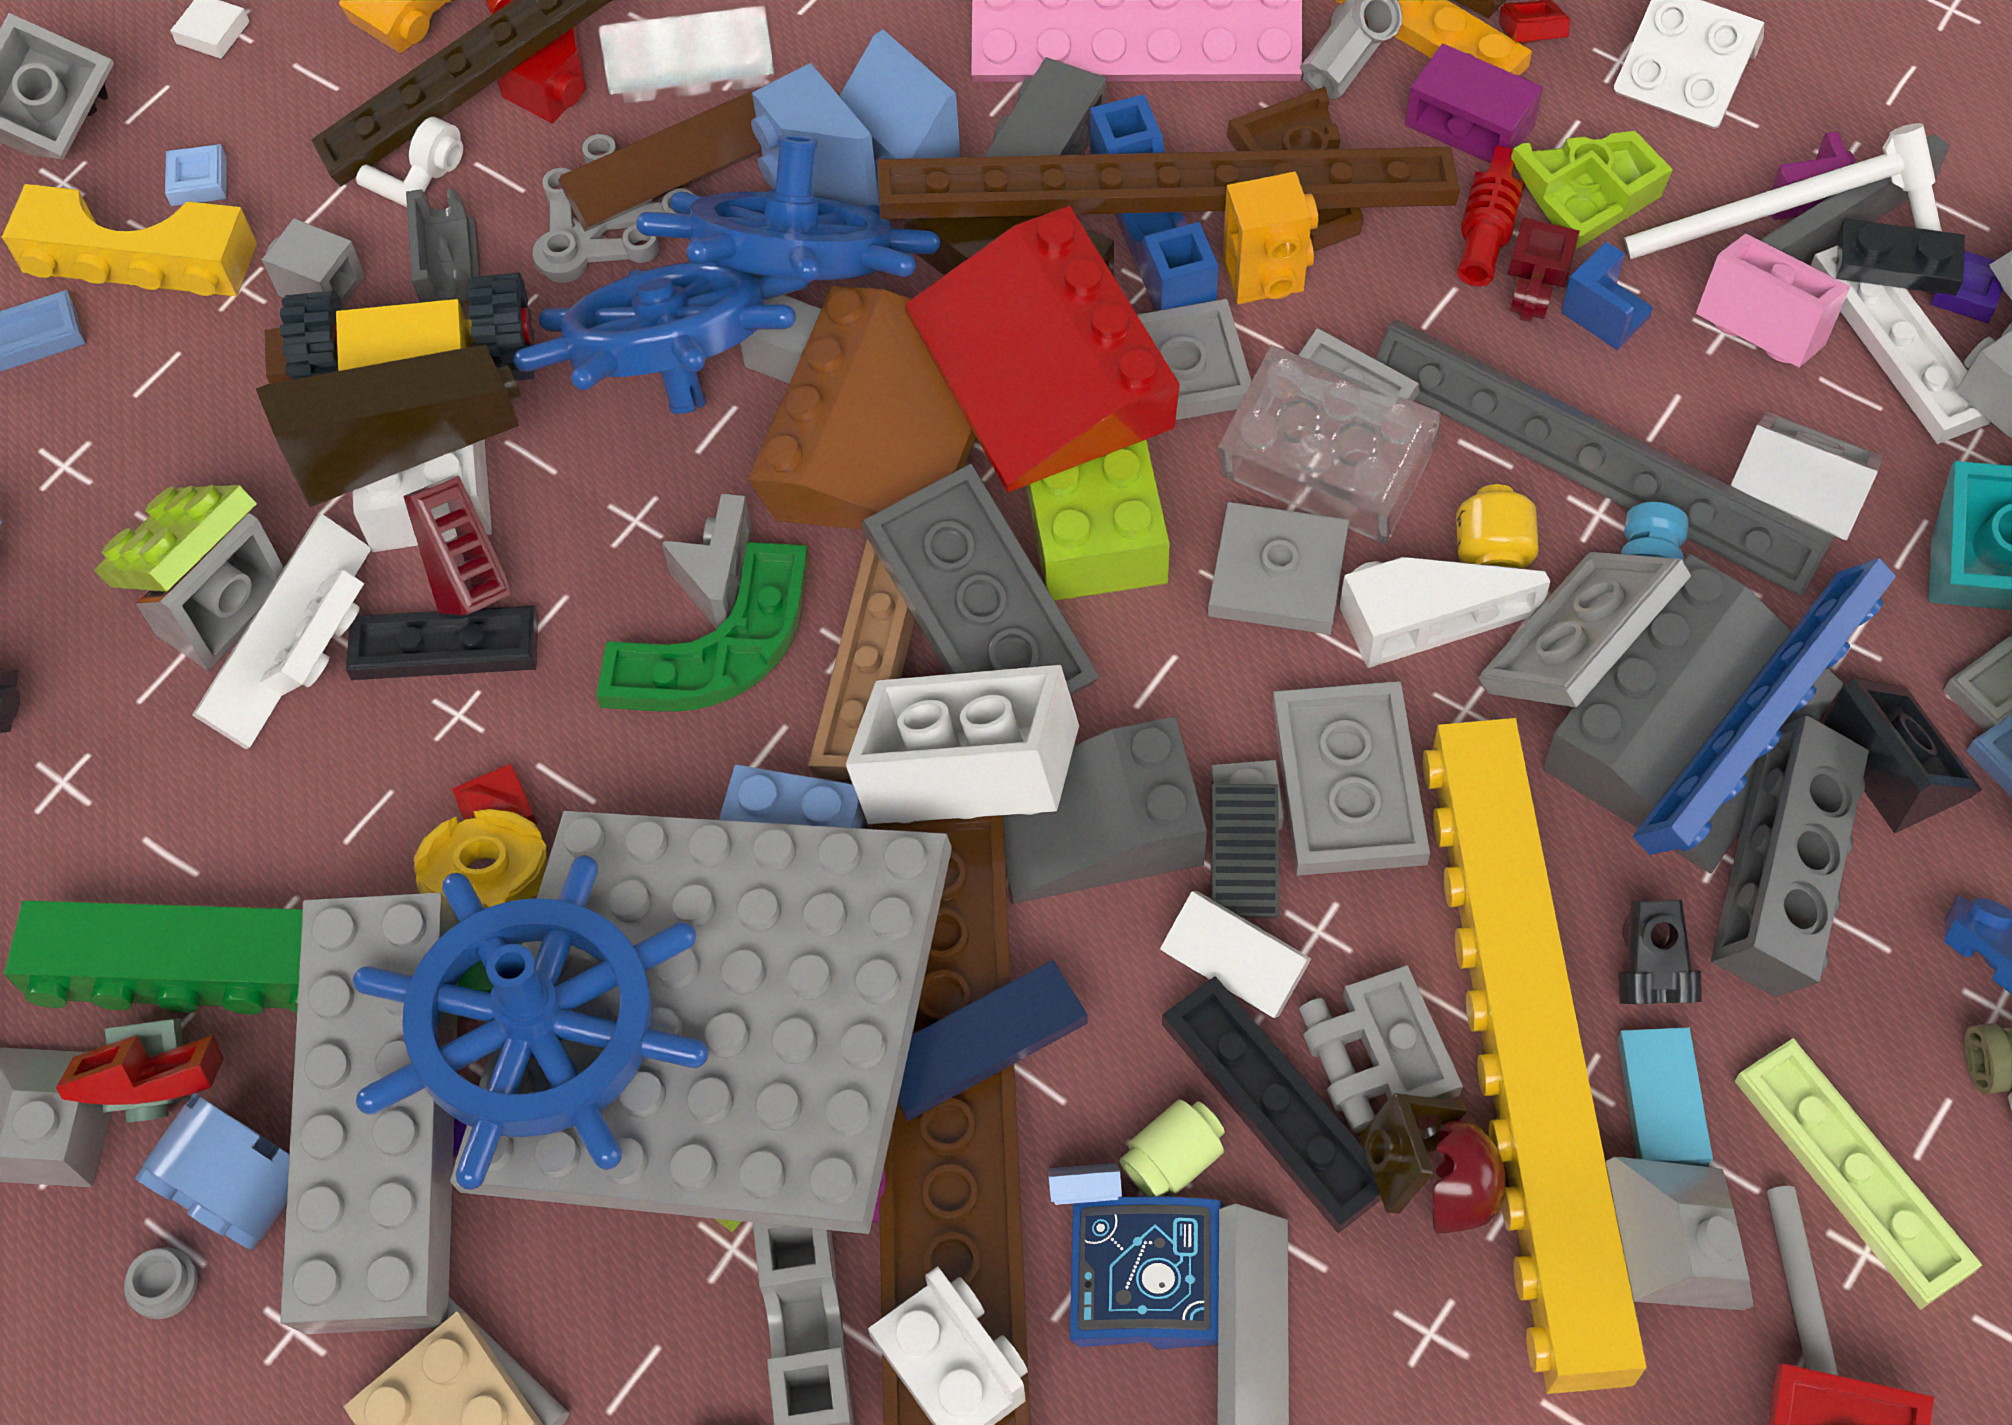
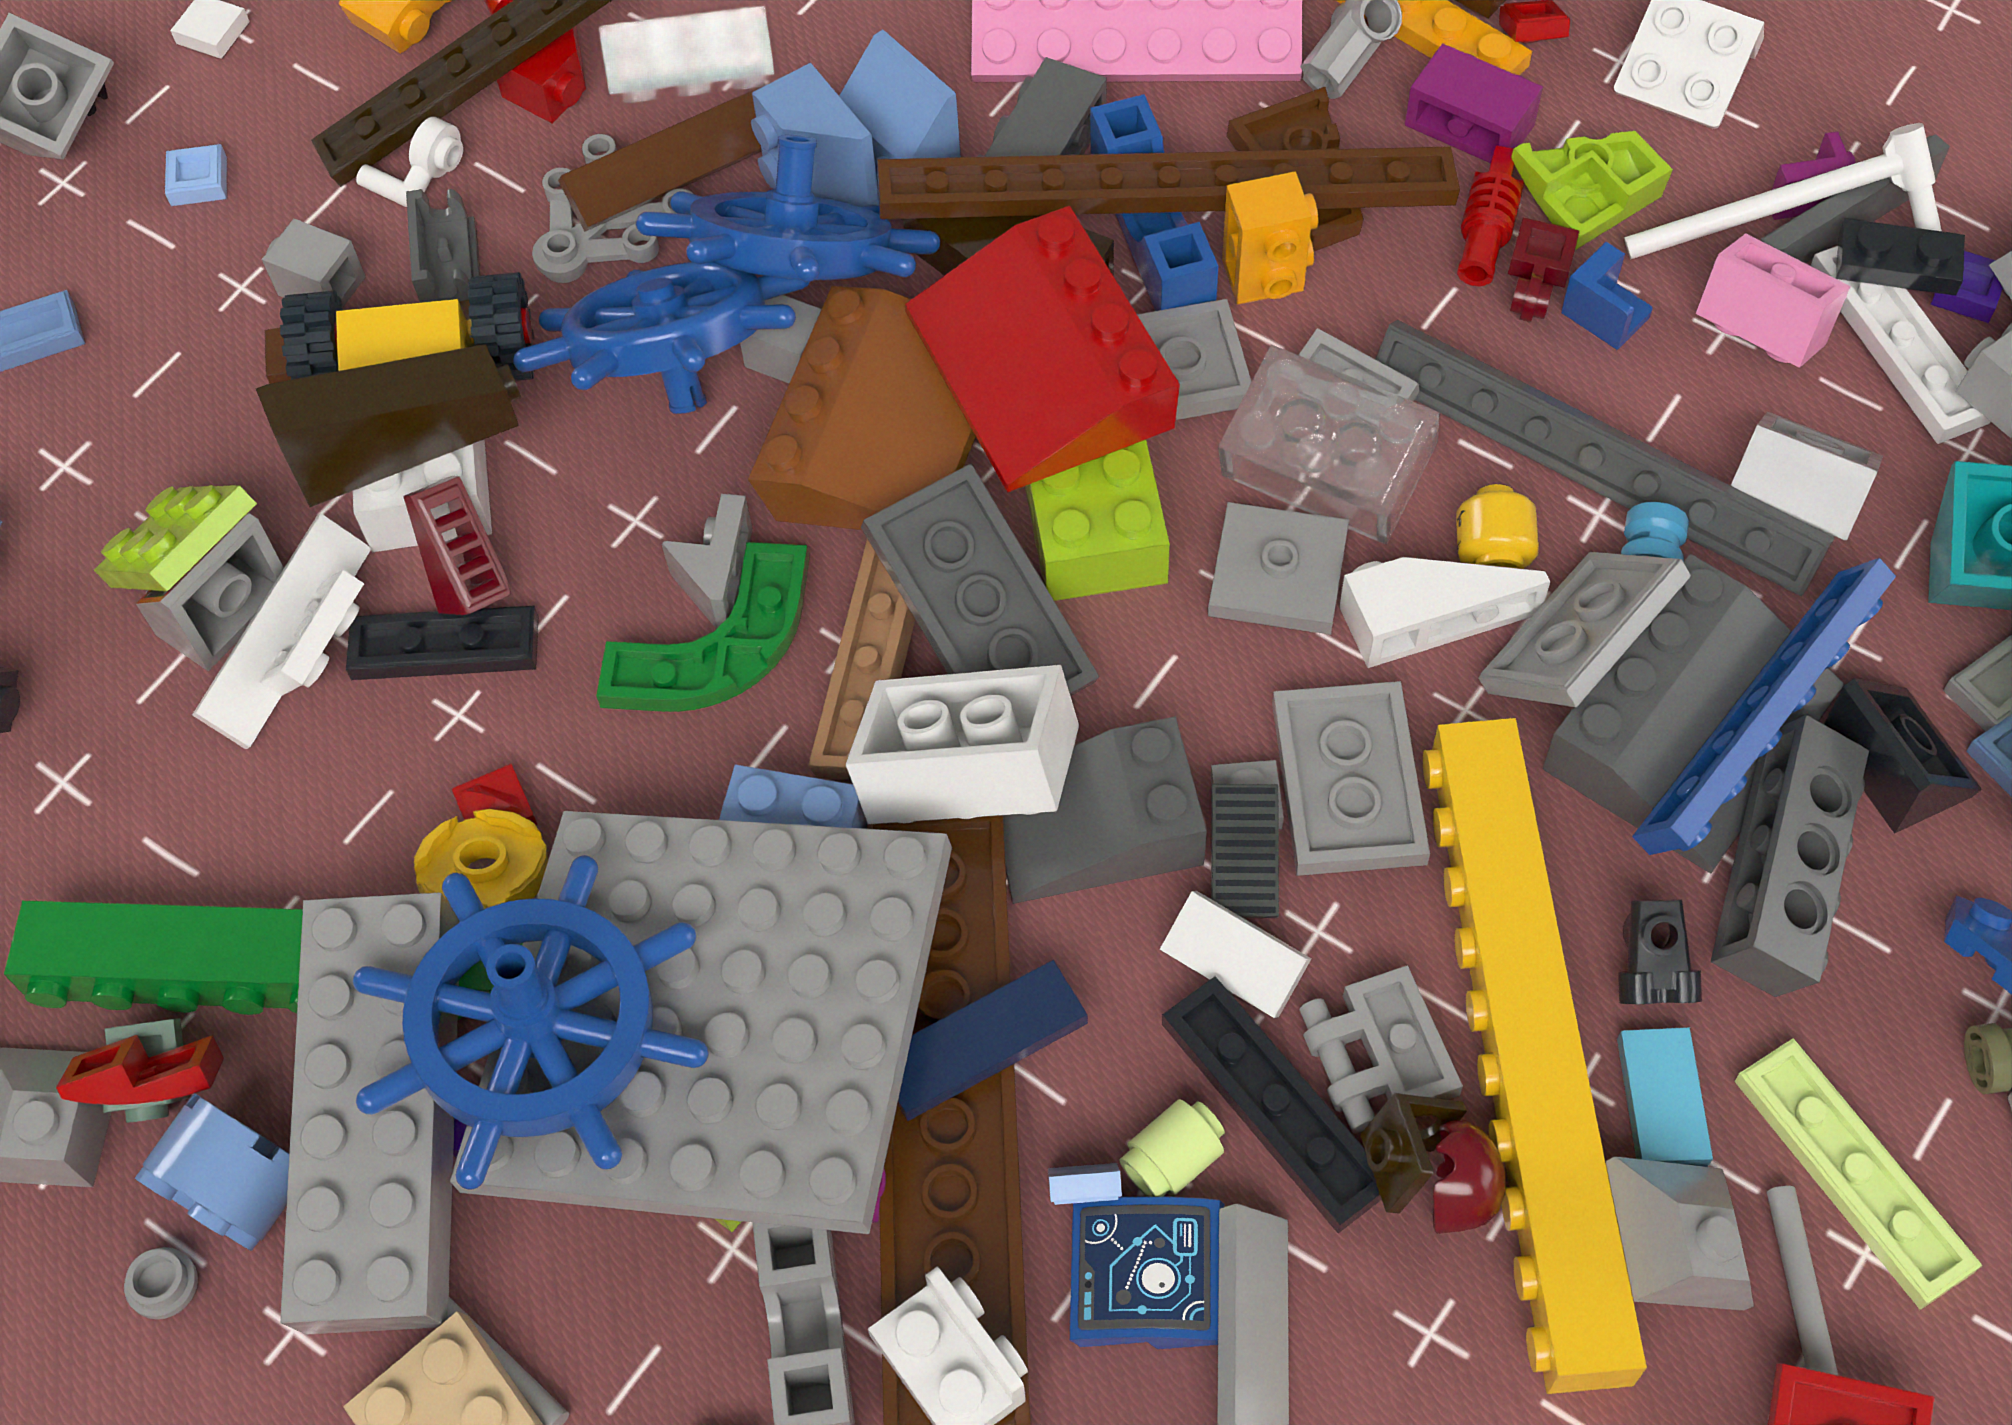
yellow arch [2,184,257,297] -> none

